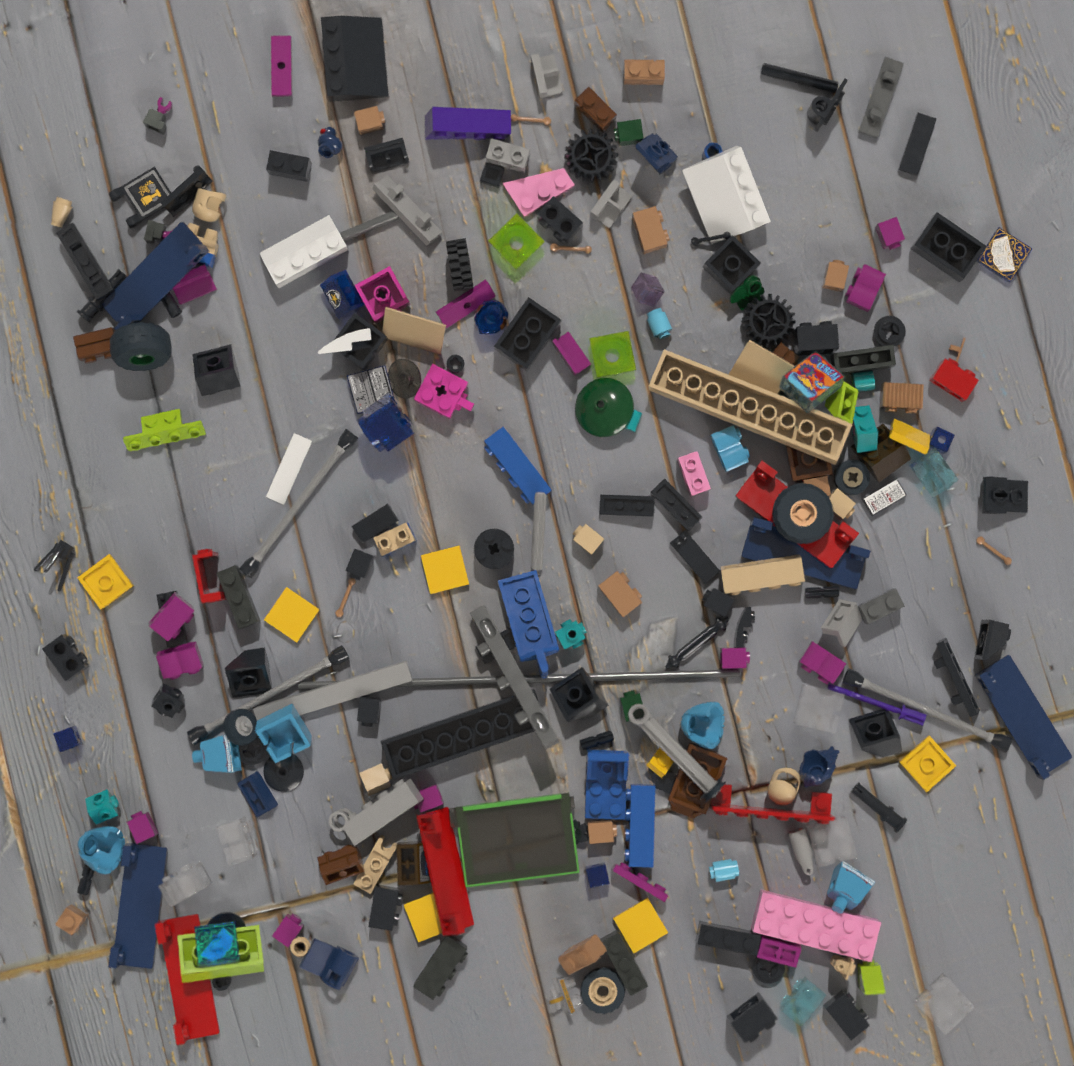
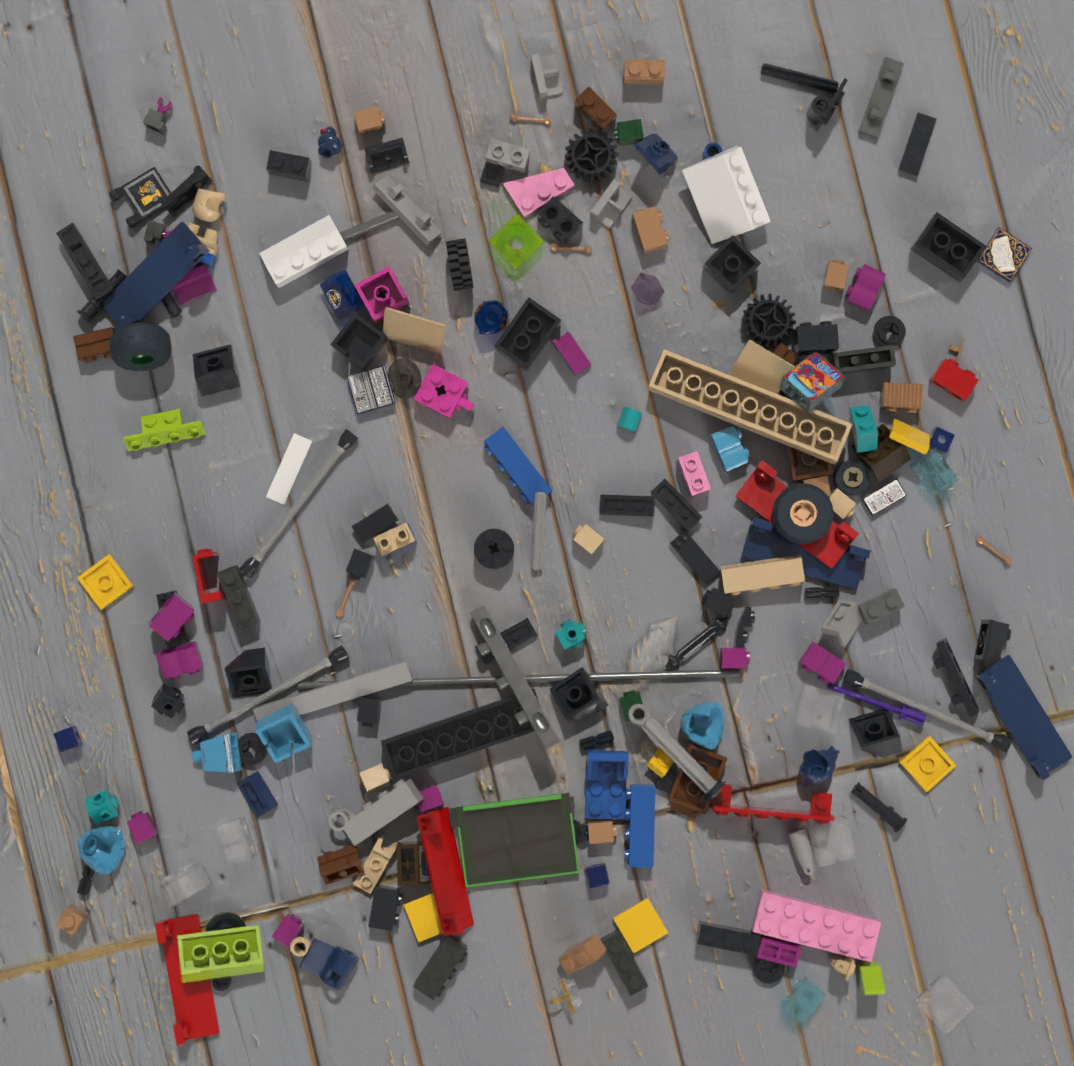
black plant [34,540,75,592] -> none
black brick [42,634,89,682] -> none
tan cone [51,197,73,228] -> none
dark blue bracket [108,843,168,969] -> none
tile [194,921,240,968] -> none
black wheel [223,709,258,746] -> none
black dish [263,753,304,792] -> none
yellow tile [264,587,320,643] -> none
magenta tile [271,36,292,97] -> none
white sticker [318,328,371,354] -> none
black slope [321,16,389,102] -> none
clear blue piece [357,392,414,452] -> none
yellow tile [421,545,469,594] -> none
dark purple wedge [425,107,511,141] -> none
magenta tile [436,279,496,329] -> none
black bush [446,354,464,373] -> none
blue hinge [498,570,559,679] -> none
dark green dish [575,378,634,437] -> none
black wheel [581,967,625,1014] -> none
clear neon green piece [589,331,636,378] -> none
medium nougat brick [598,571,642,617] -> none
magenta tile [611,862,668,902] -> none
medium azure brick [647,308,673,339] -> none
black hinge [691,232,731,246] -> none
medium azure brick [709,859,739,882] -> none
black brick [727,992,778,1043] -> none
dark green plate [730,275,765,311] -> none
tan helmet [767,768,801,805] -> none
black brick [823,990,870,1041] -> none
lime slope [825,382,859,424] -> none
dark azure torso [827,861,875,914] -> none
teal brick [851,370,875,392] -> none
magenta brick [875,217,905,250] -> none
black piece [982,477,1028,514] -> none

